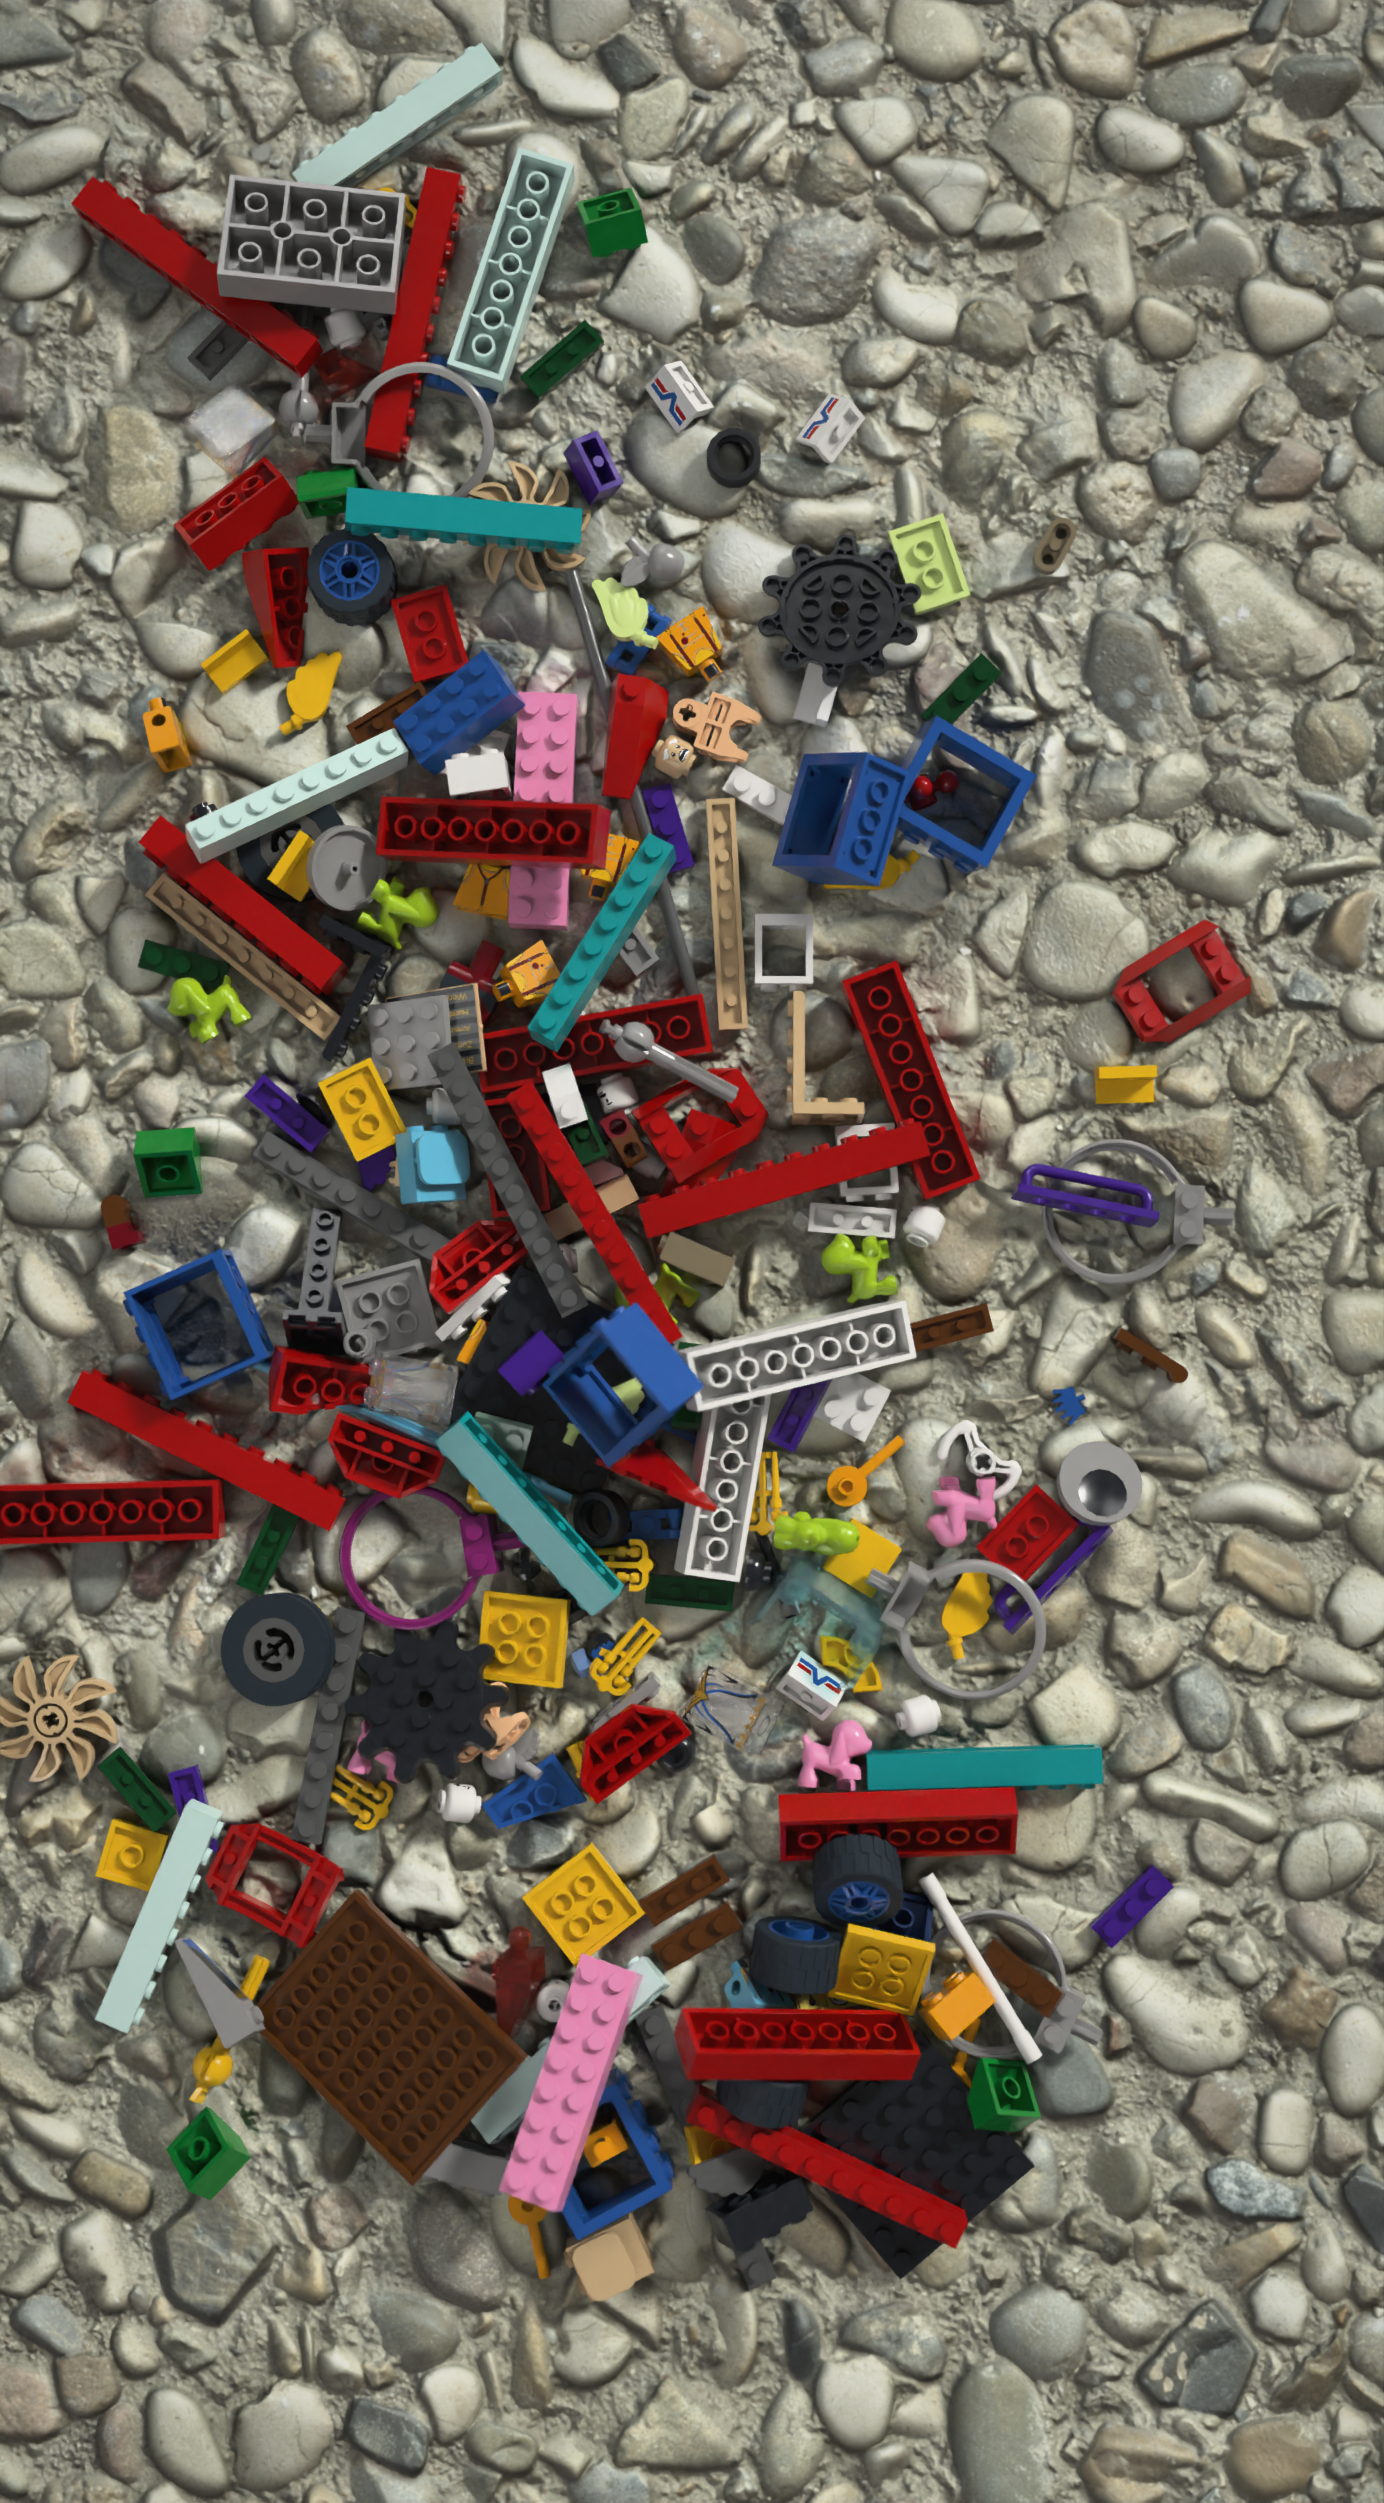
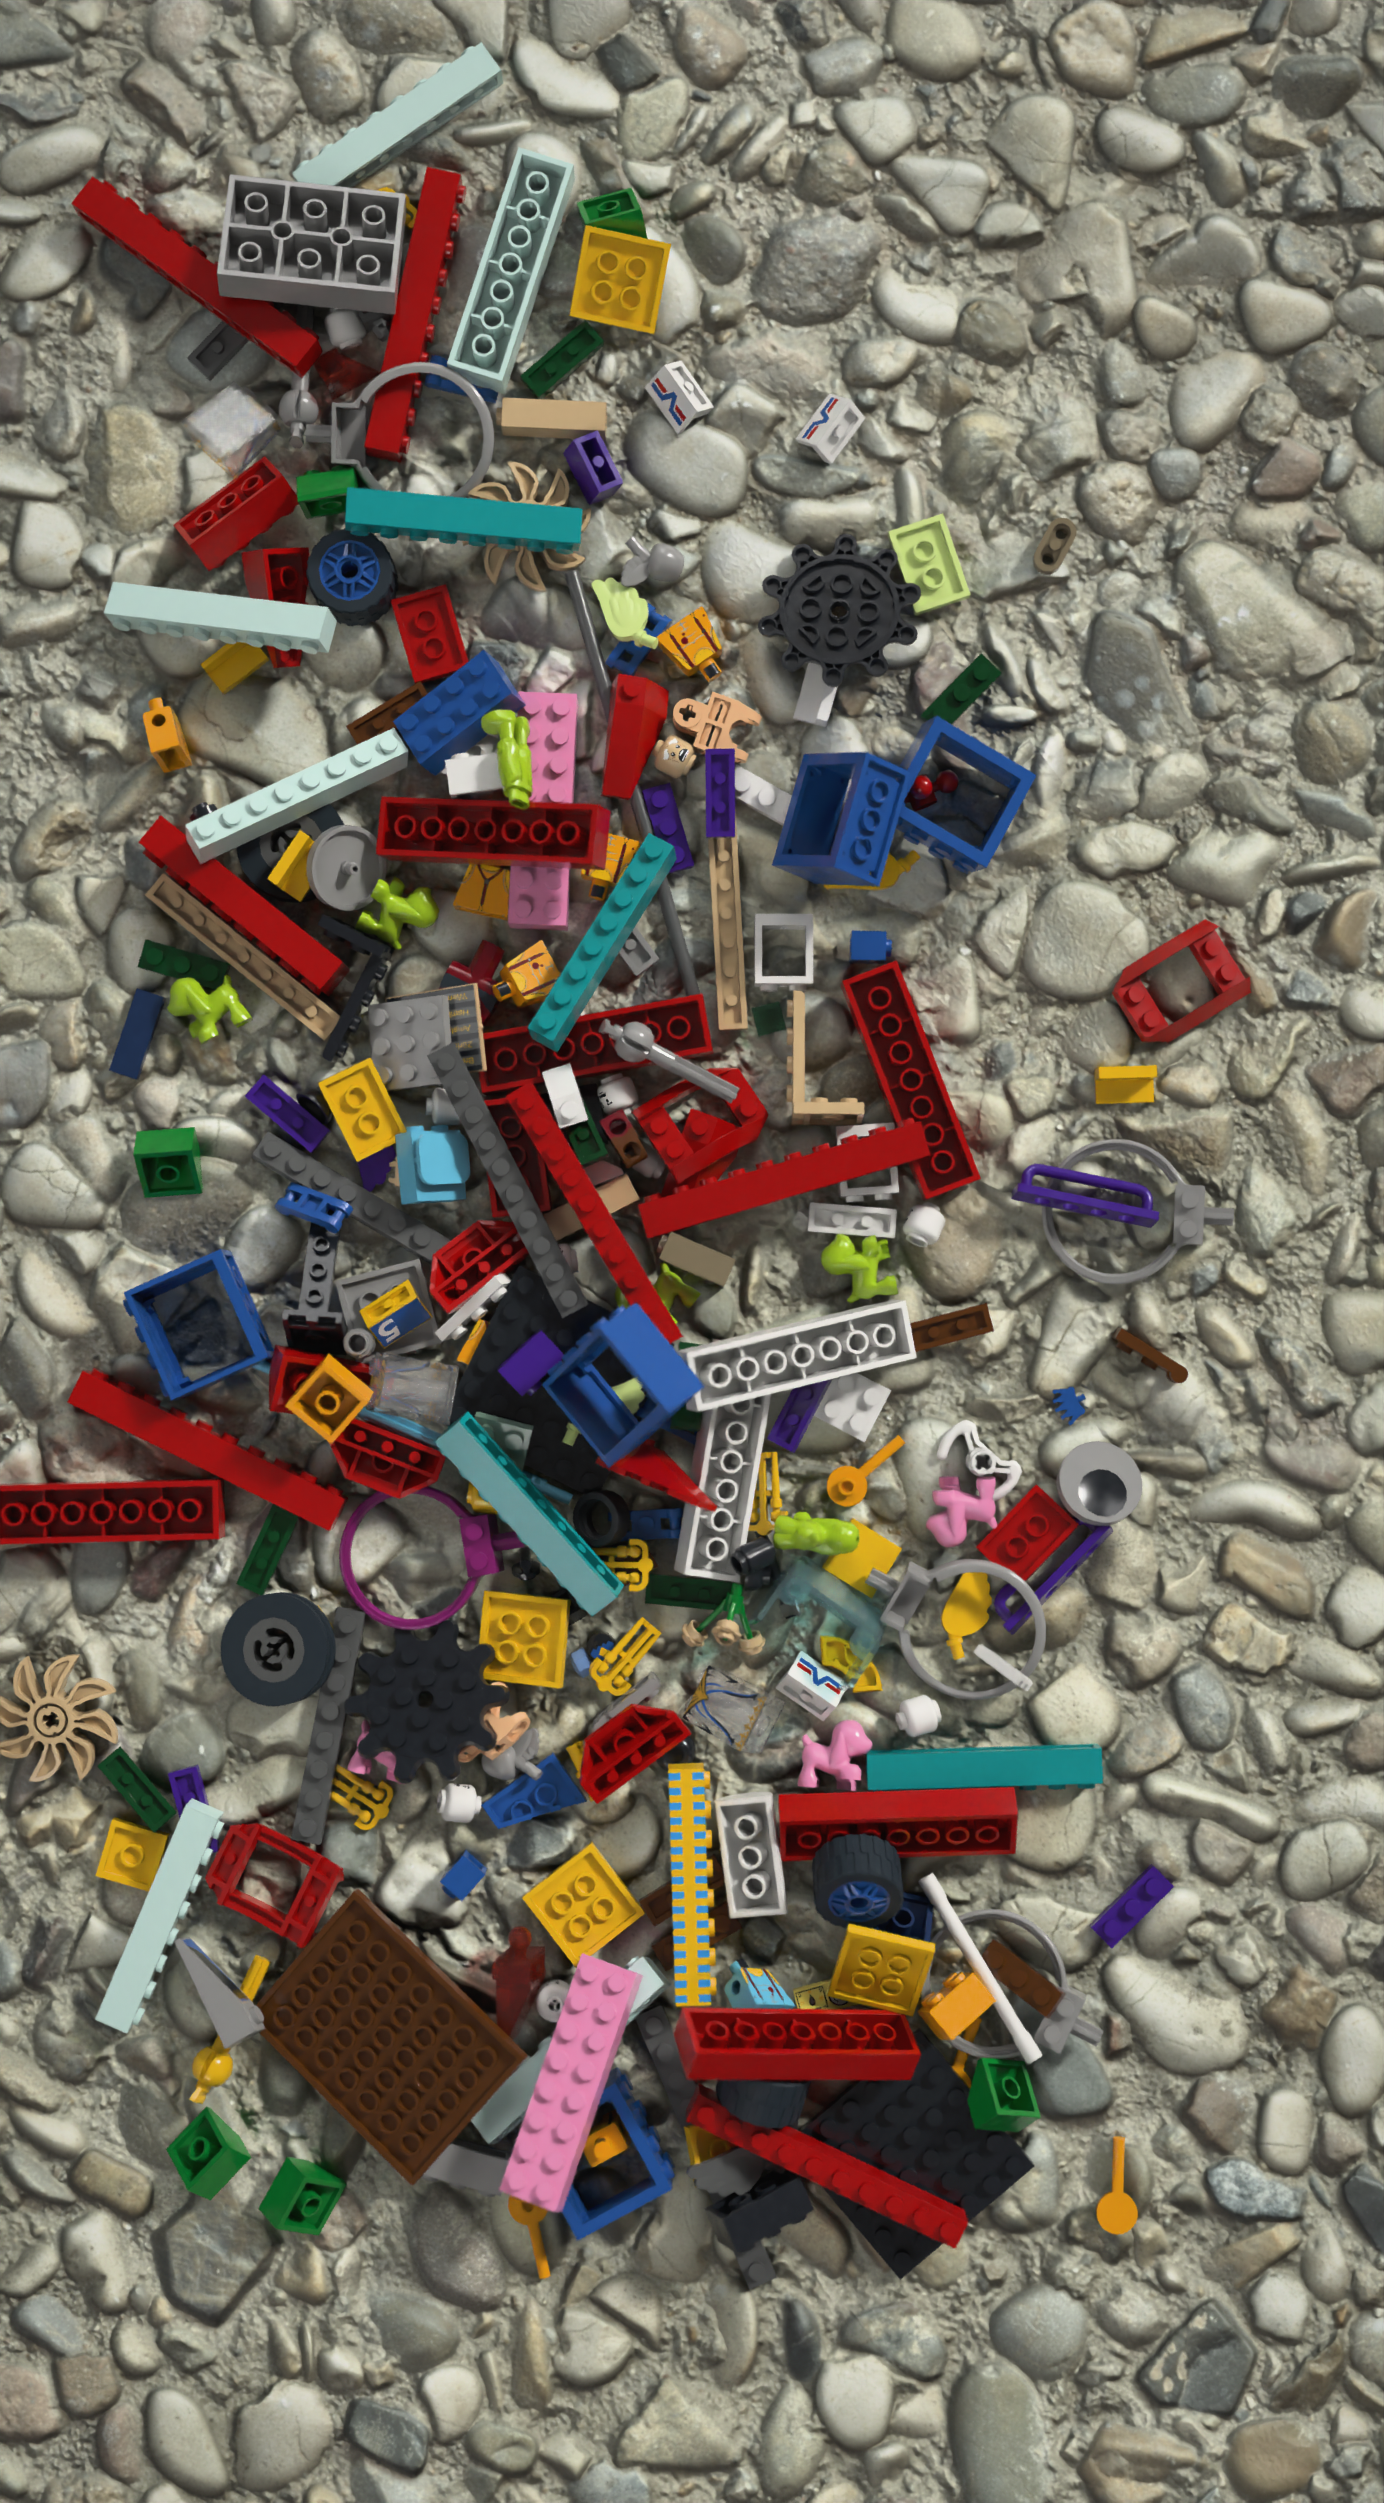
leg [101,1195,145,1251] -> none
yellow animal [279,652,342,736] -> none
tan brick [563,2212,655,2303] -> none
black tyre [707,428,761,488] -> none
black wheel [749,1915,843,1995] -> none
none -> light aqua brick [104,582,337,654]
none -> dark blue tile [109,988,166,1080]
none -> green slope [258,2157,347,2236]
none -> blue plate [275,1182,353,1234]
none -> light orange brick [285,1354,374,1444]
none -> panel [359,1279,433,1349]
none -> blue brick [440,1850,487,1901]
none -> lime piece [481,710,532,810]
none -> tan brick [496,398,607,440]
none -> yellow plate [569,225,671,334]
none -> yellow brick [668,1763,717,2007]
none -> tan plant [681,1582,766,1655]
none -> dark purple plate [705,748,735,838]
none -> white brick [714,1792,788,1919]
none -> black brick [730,1537,776,1576]
none -> clear green tile [751,1001,786,1037]
none -> blue brick [849,930,892,964]
none -> white tile [973,1644,1033,1691]
none -> light orange piece [1096,2136,1138,2234]

